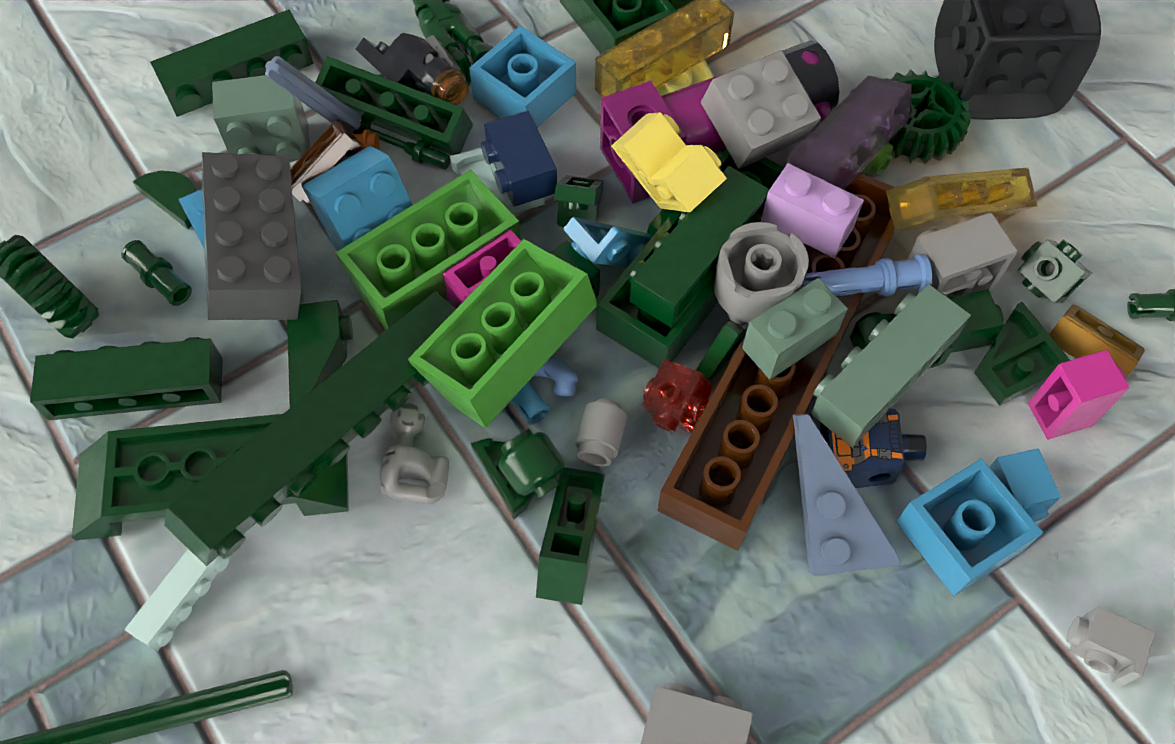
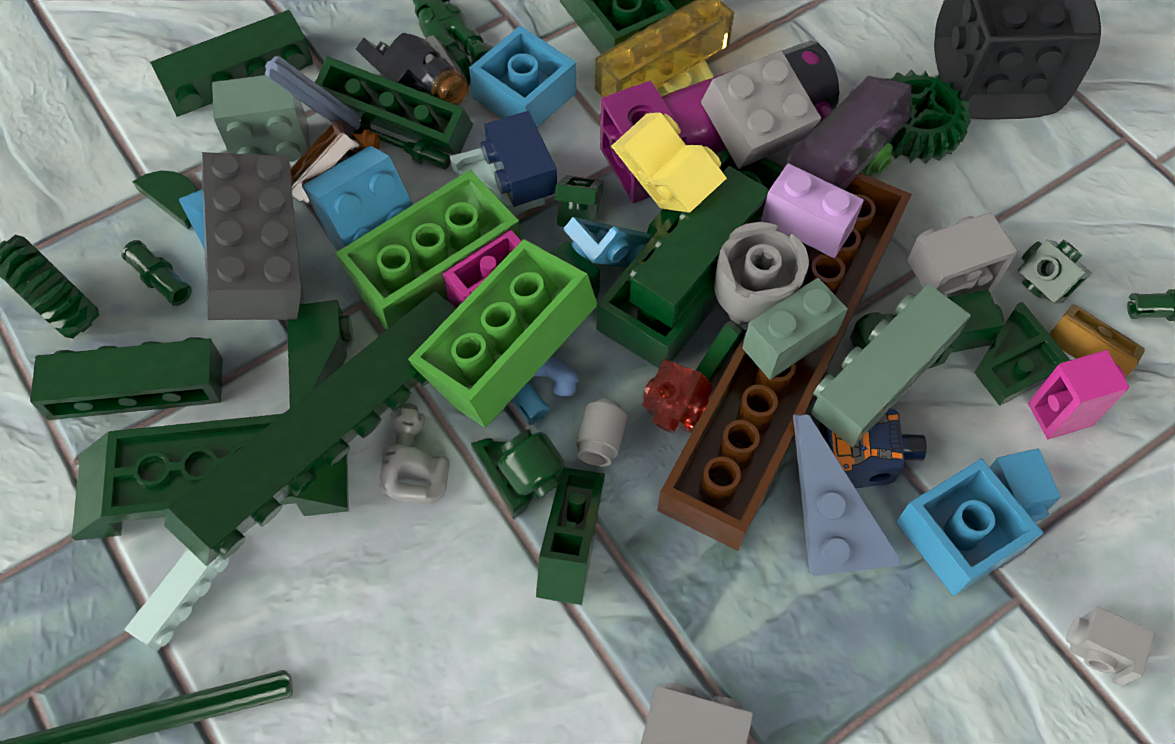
medium blue pin [802,254,932,296] -> none
clear yellow brick [886,167,1037,231] -> none

